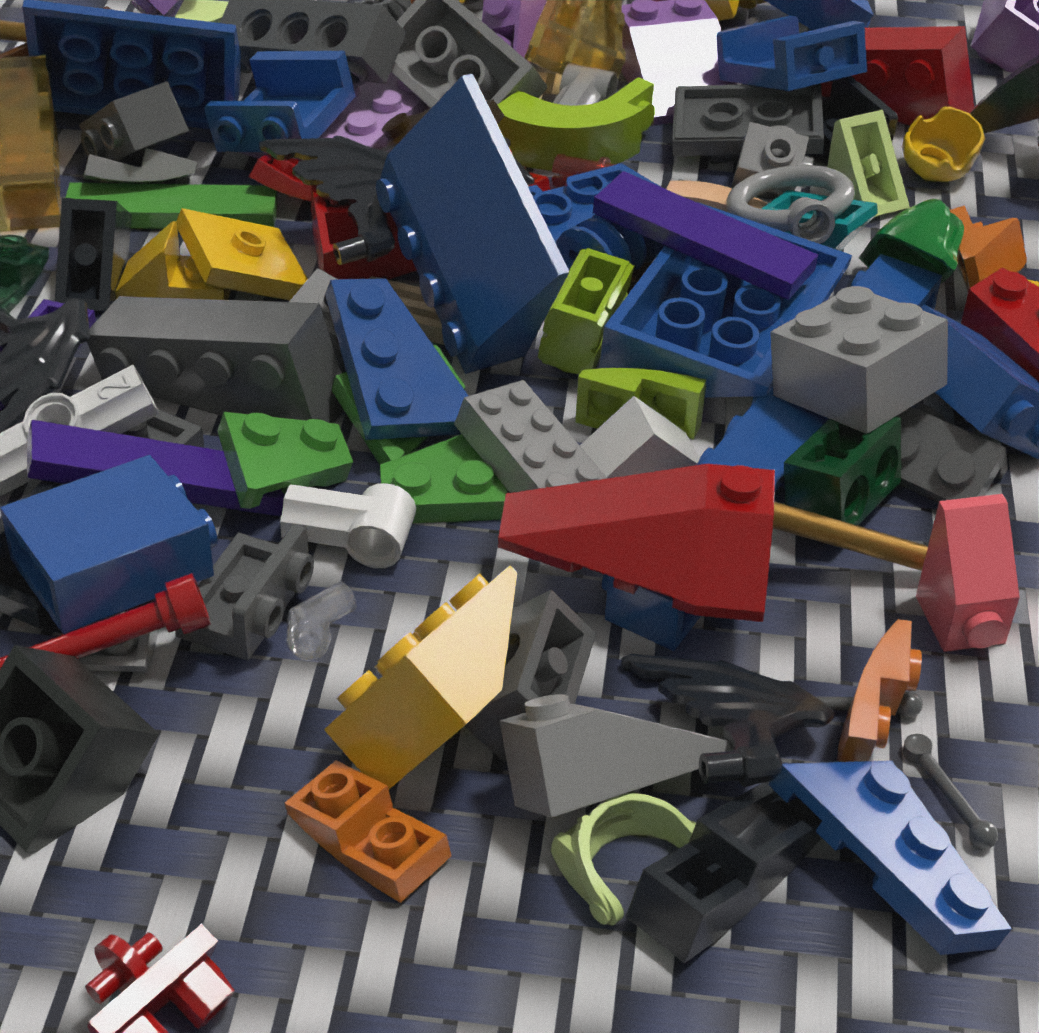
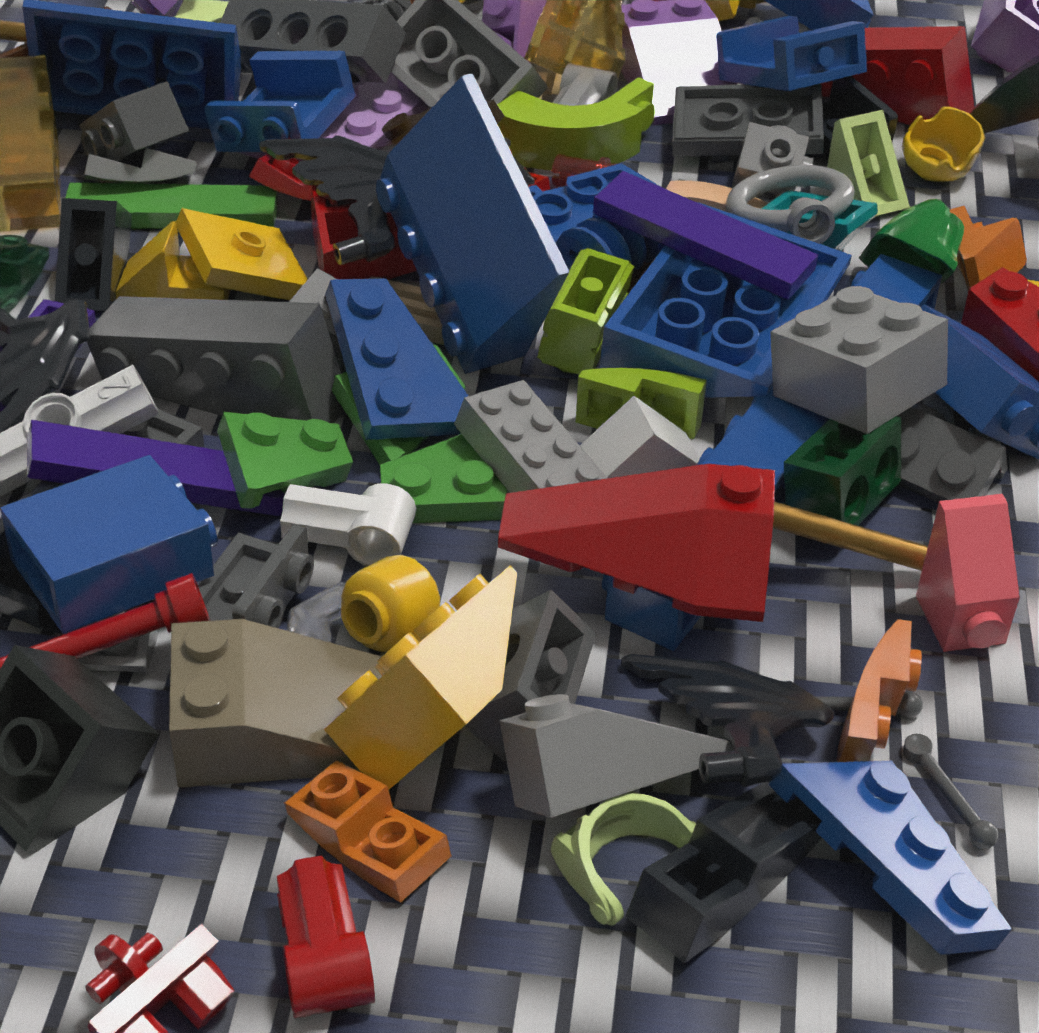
none -> dark tan slope [169,619,382,788]
none -> red piece [276,856,375,1019]
none -> yellow head [341,555,440,652]

